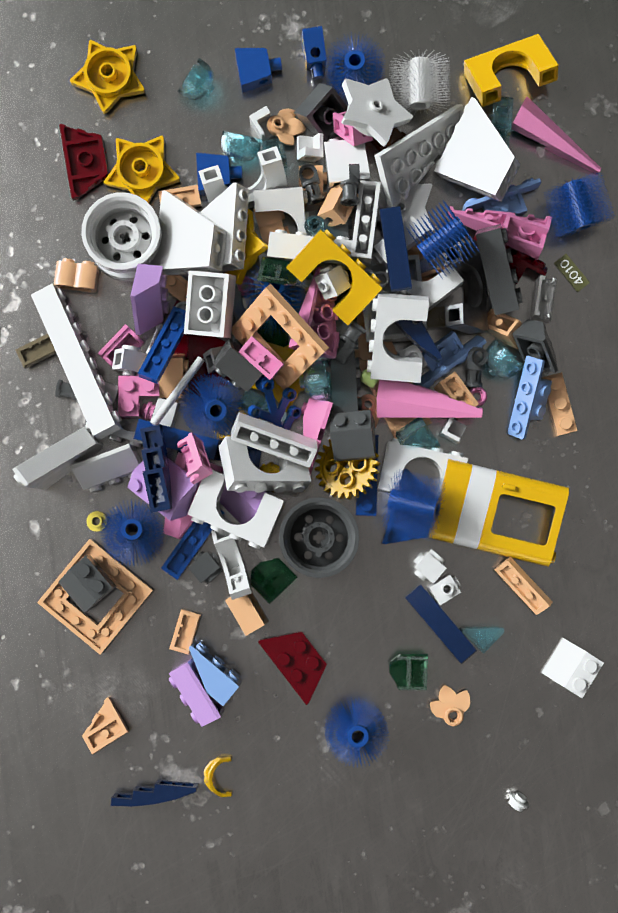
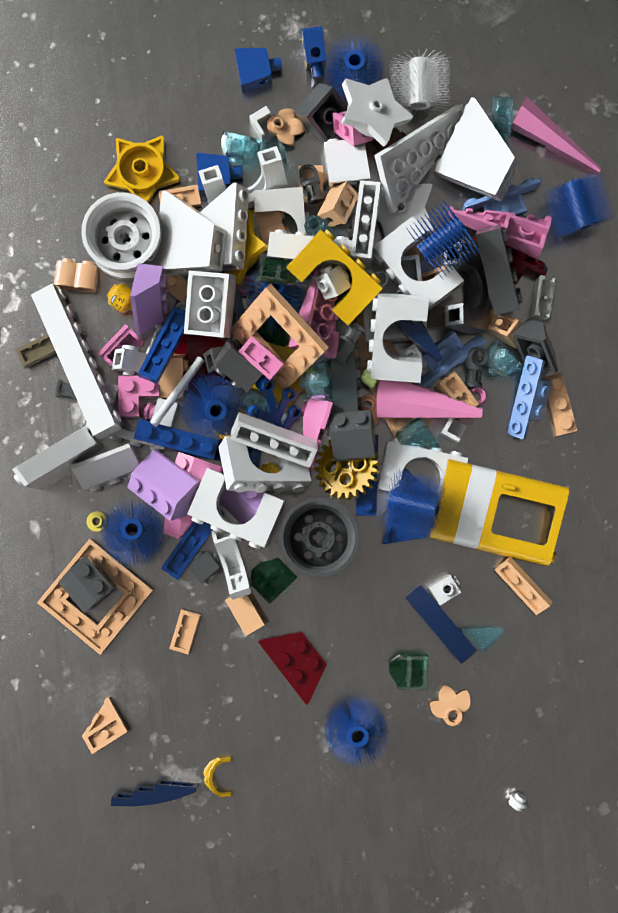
dark red wing [59,124,109,201] -> none
yellow plate [70,40,145,114] -> none
dark blue slope [140,425,172,513] -> none
lavender slope [169,658,224,727] -> none
clear light blue cylinder [177,58,214,100] -> none
bright pink hinge [177,432,213,484] -> none
light blue slope [189,642,242,706] -> none
white panel [297,133,323,162] -> none
dark grey connector [340,164,360,206] -> none
dark blue slope [380,206,412,292] -> none
white brick [413,550,447,584] -> none
yellow arch [464,34,559,107] -> none
white slope [542,638,604,698] -> none
olive sticker [554,254,590,292] -> none
none -> yellow head [107,283,132,314]

